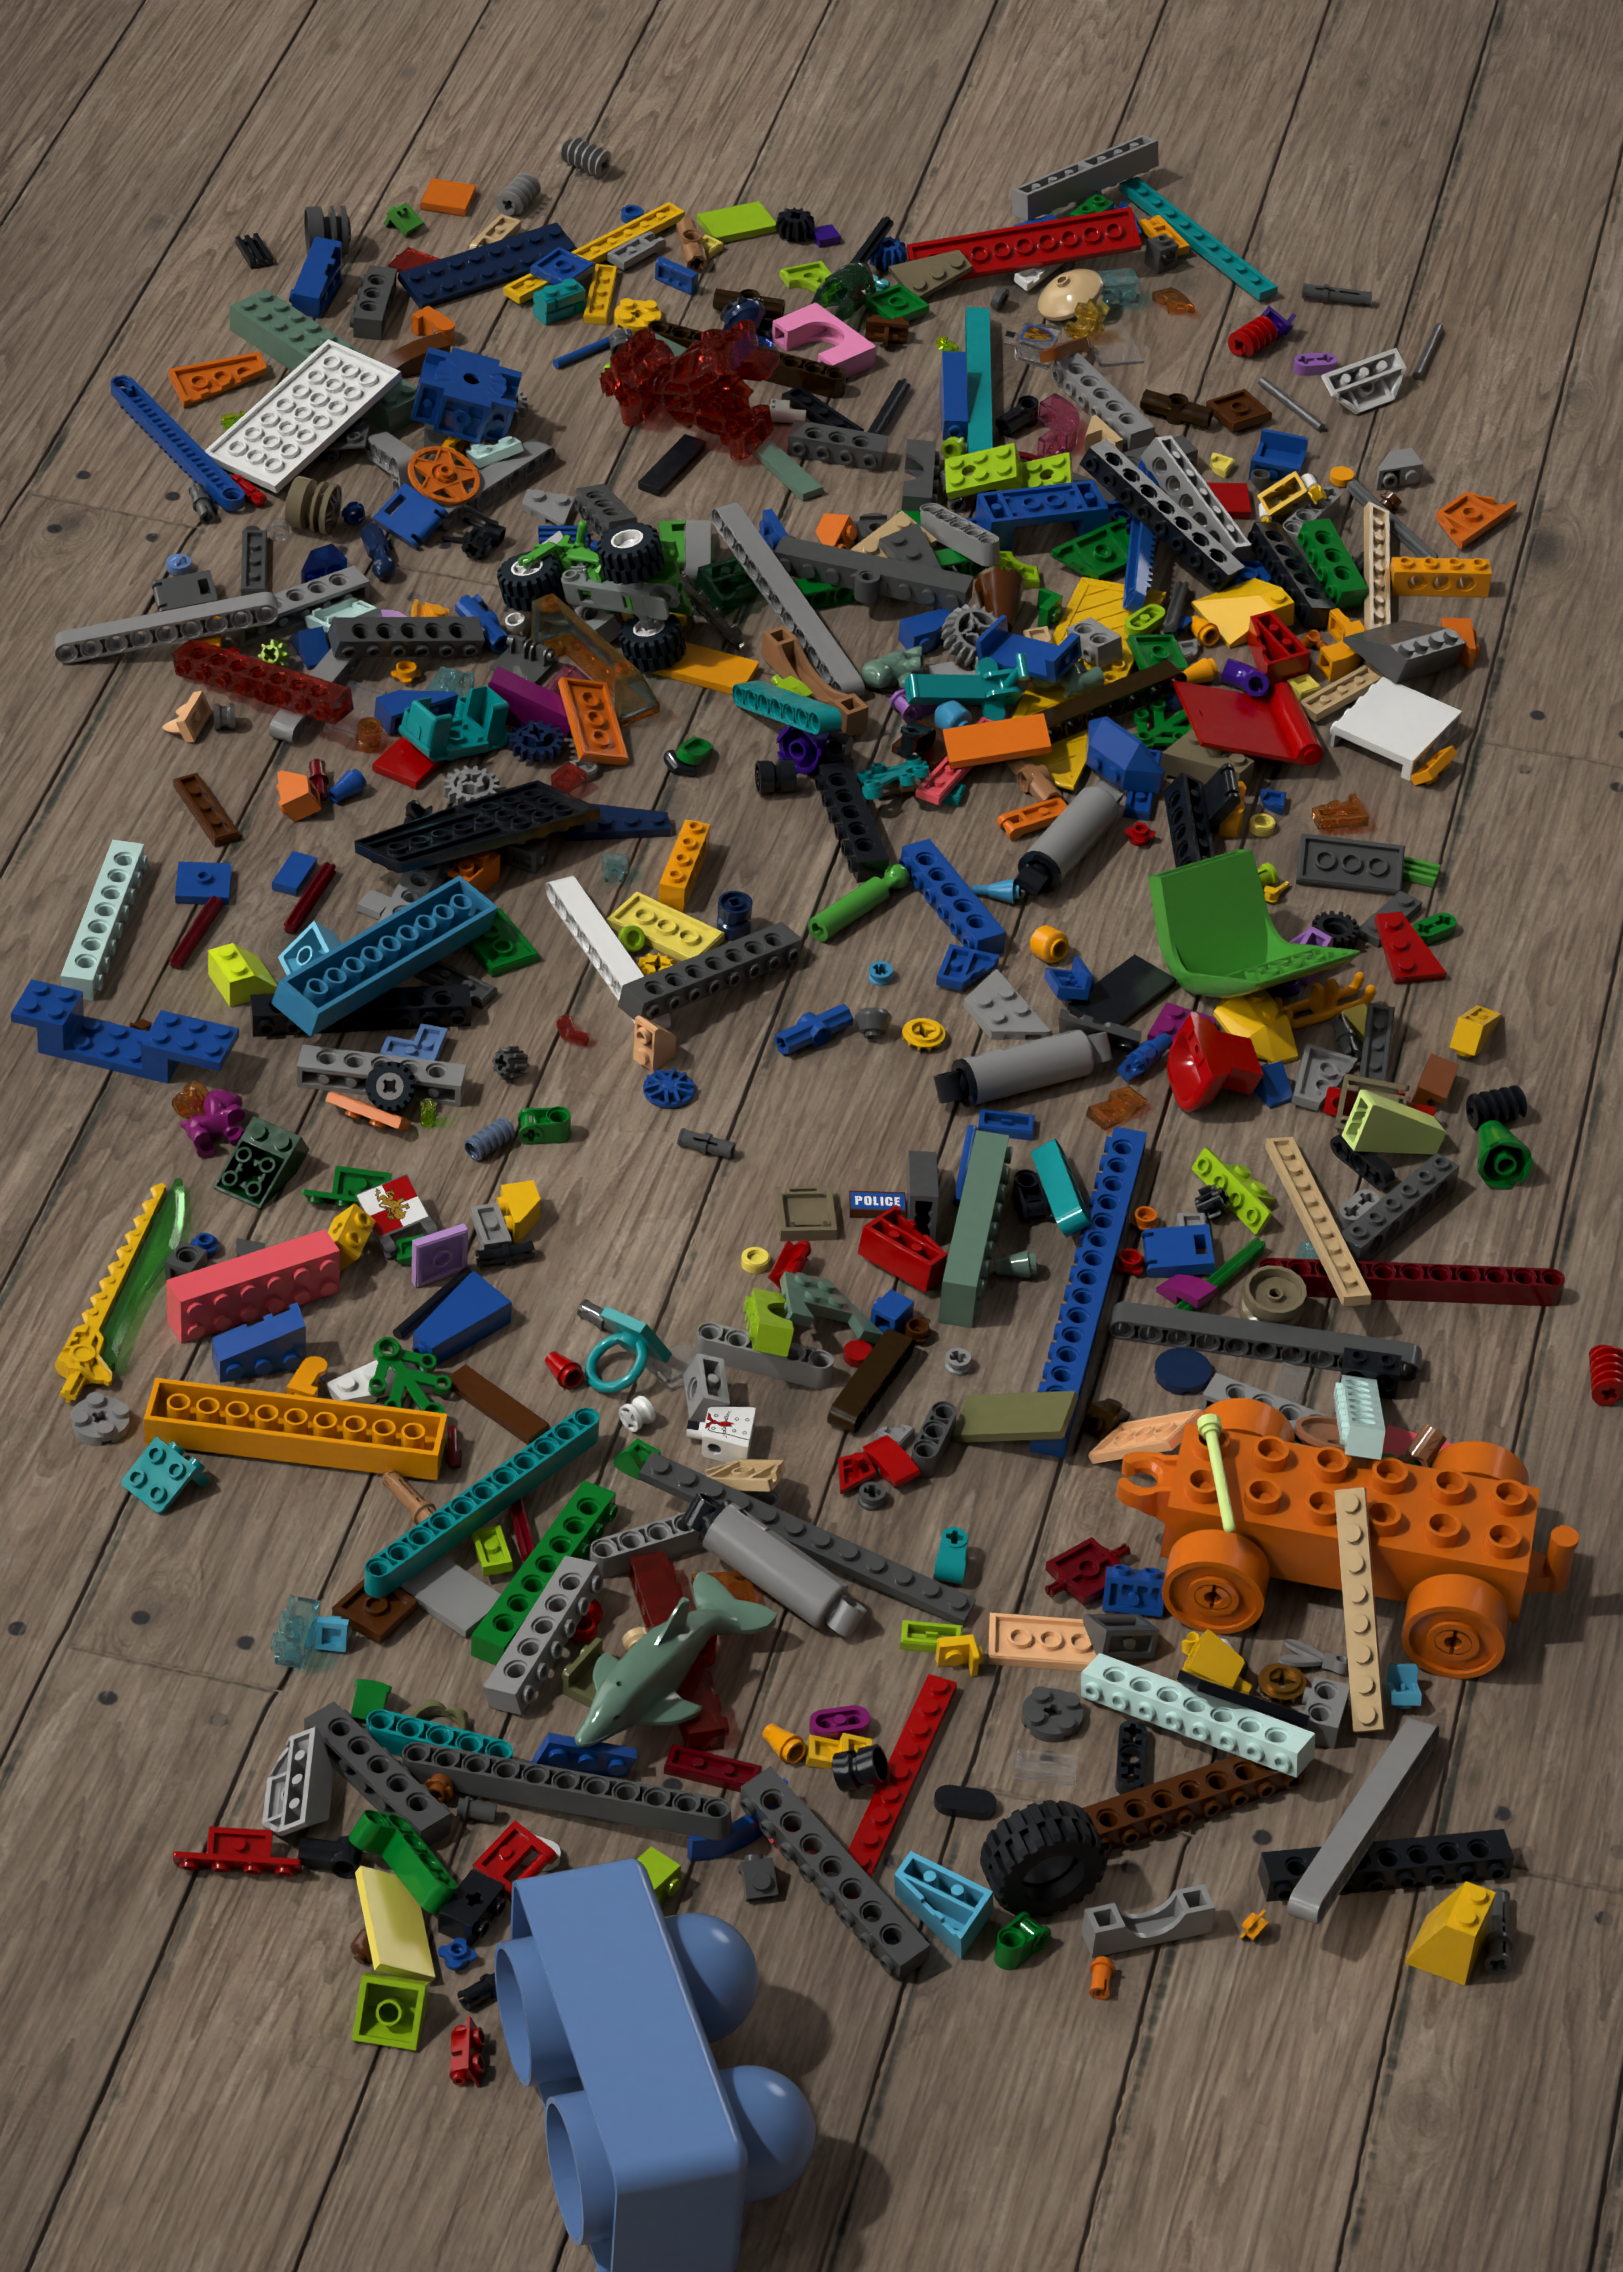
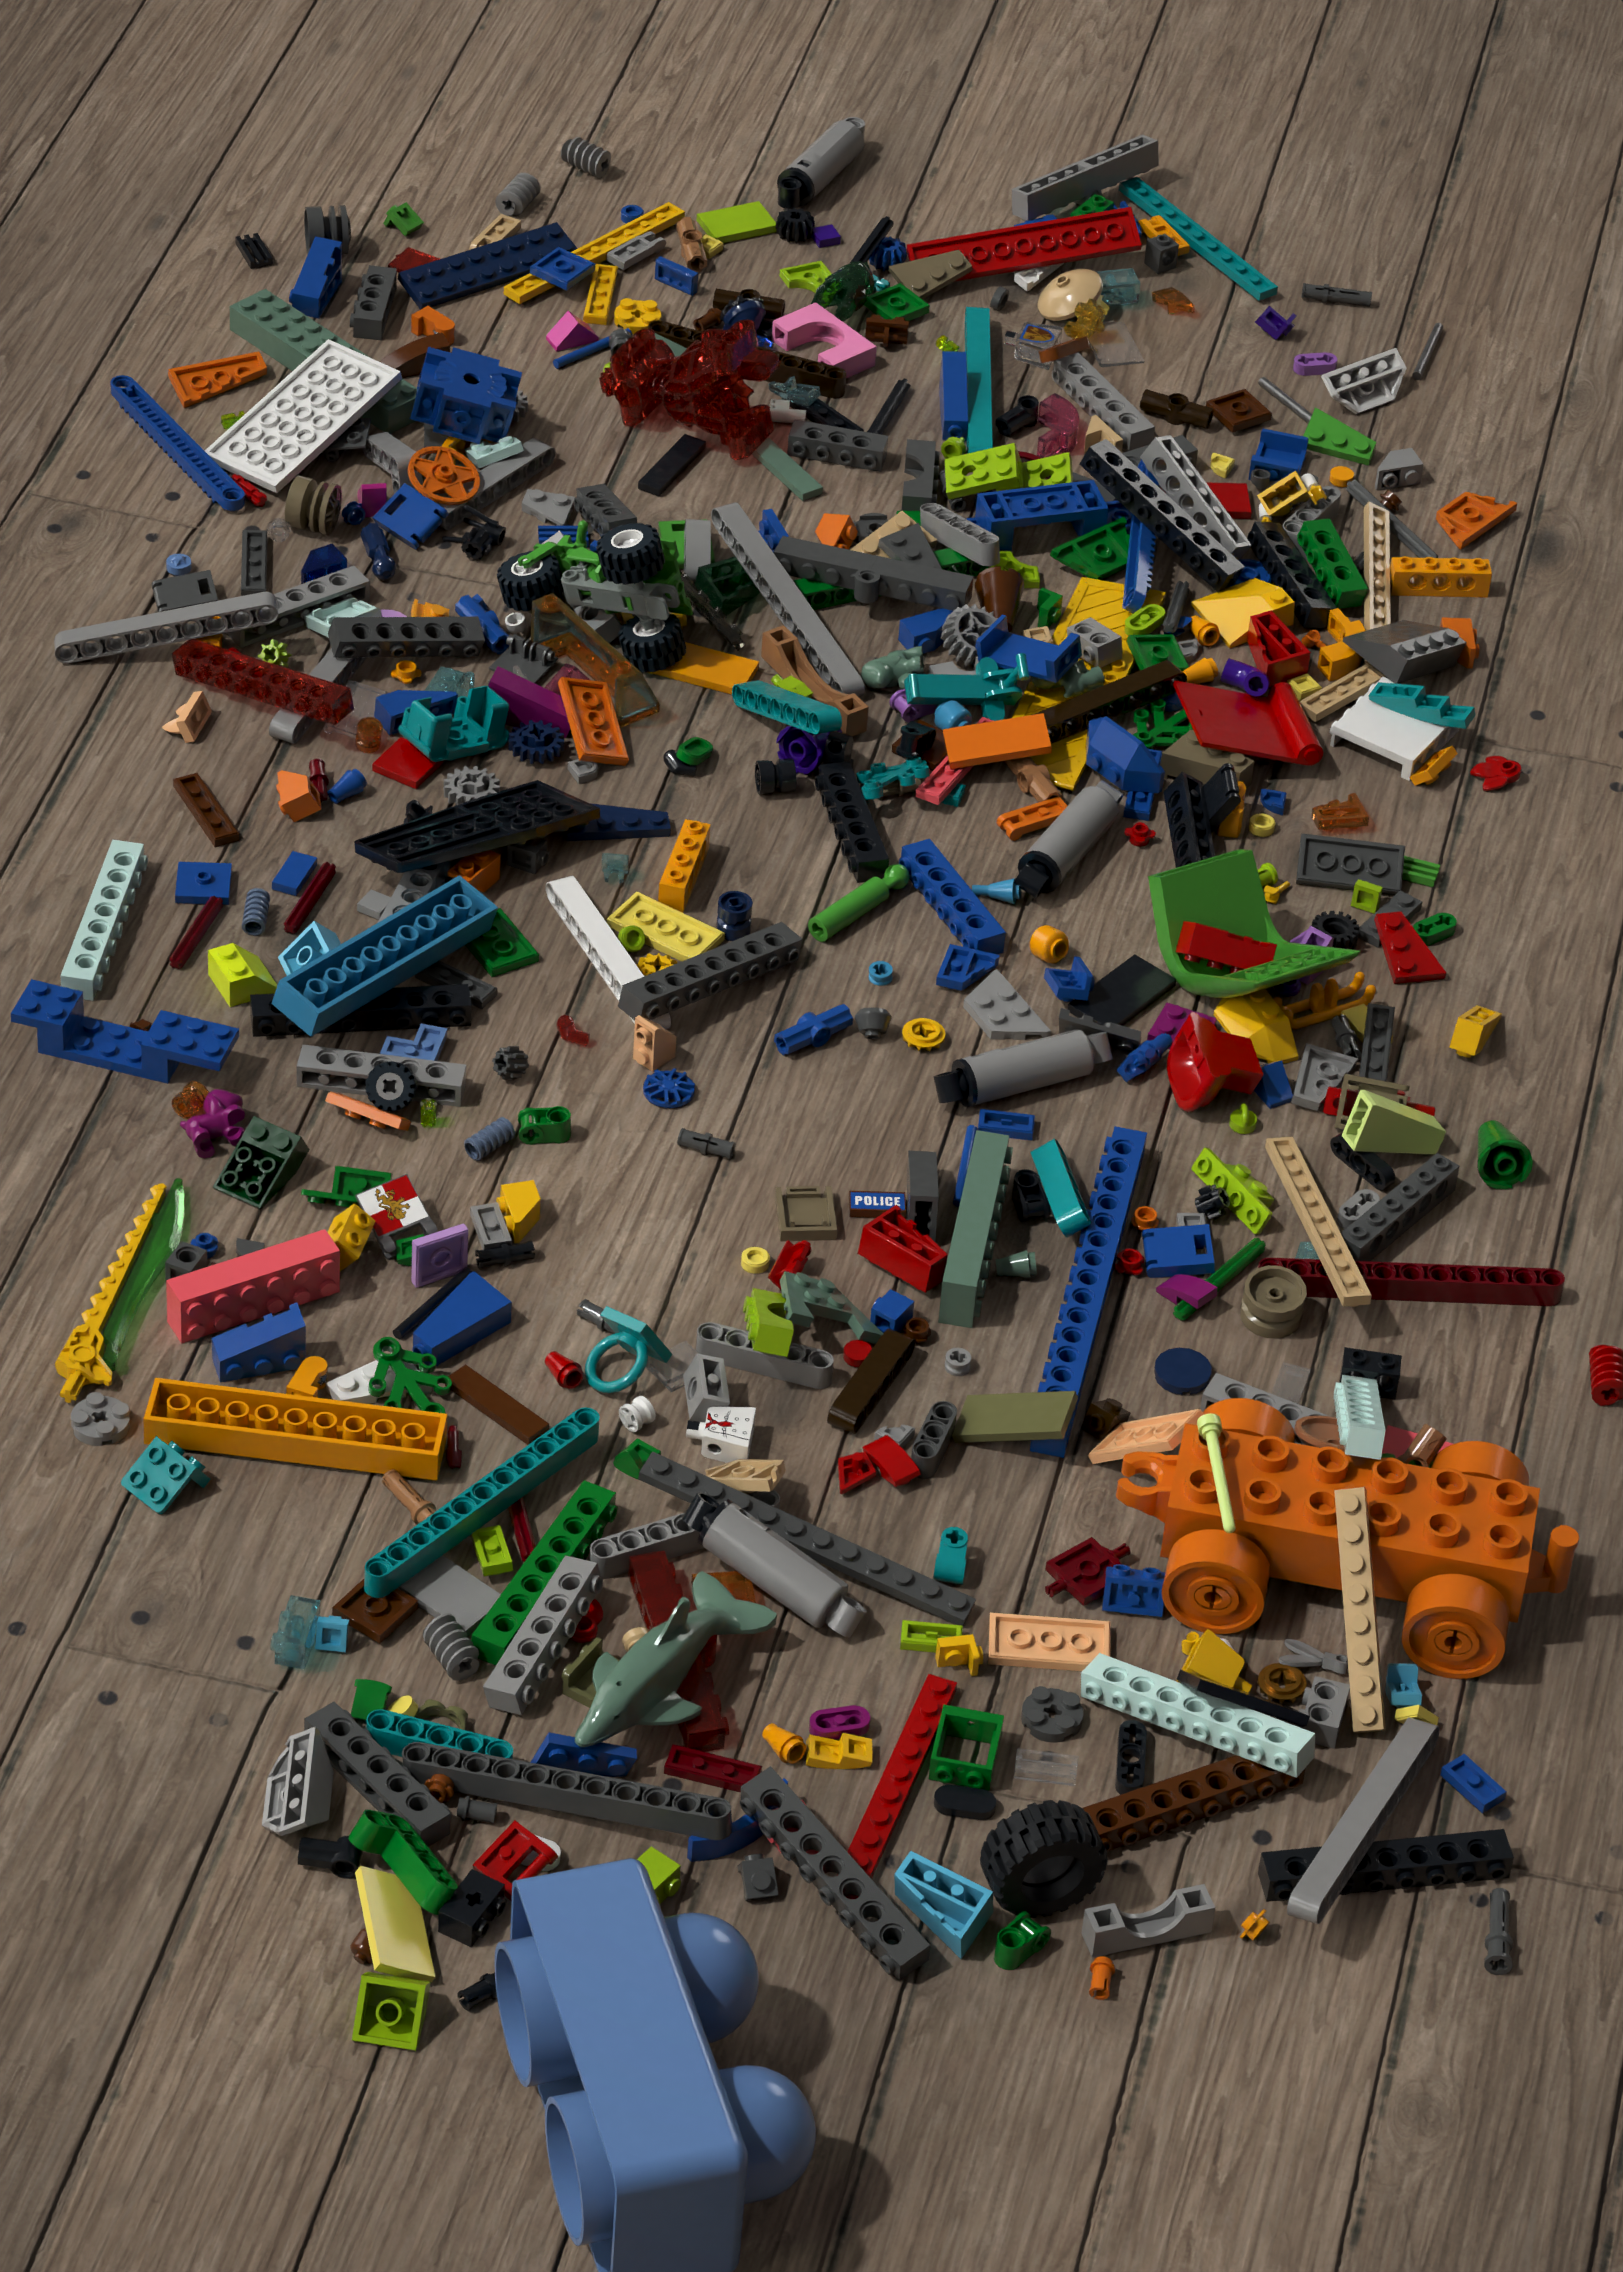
red bracket [173,1826,302,1876] -> none
dark grey pin [188,483,216,524] -> none
flat silver wheel [213,703,235,729] -> none
blue slope [290,626,329,670] -> none
orange tile [421,178,476,216] -> none
blue plate [438,1938,476,1971] -> none
red hinge [449,2016,486,2088] -> none
teal brick [533,279,586,325] -> none
clear red slope [551,761,588,794] -> none
black wheel [832,1744,889,1792] -> none
dark grey bush [858,1482,886,1511] -> none
dark grey tile [1083,1614,1159,1659] -> none
clear orange slope [1086,1086,1147,1130] -> none
dark grey beam [1109,1302,1422,1381] -> none
red piece [1228,315,1278,357] -> none
yellow slope [1405,1881,1496,1986] -> none
dark orange hinge [1411,1053,1459,1112] -> none
black piece [1466,1085,1527,1128] -> none
none -> sand blue piece [242,888,270,936]
none -> dark pink slope [357,483,387,518]
none -> light yellow tile [387,1695,418,1717]
none -> light grey piece [423,1613,479,1681]
none -> dark pink slope [546,311,599,352]
none -> reddish brown pin [693,308,722,332]
none -> clear light blue slope [769,376,821,406]
none -> light grey piece [777,117,865,209]
none -> green window [928,1704,1004,1791]
none -> red wedge [1176,921,1277,973]
none -> lime tile [1229,1103,1257,1134]
none -> bright green wing [1303,407,1376,466]
none -> lime tile [1351,879,1383,913]
none -> teal slope [1368,682,1476,729]
none -> light yellow tile [1394,1705,1439,1725]
none -> blue plate [1440,1754,1507,1813]
none -> red plate [1470,756,1522,791]

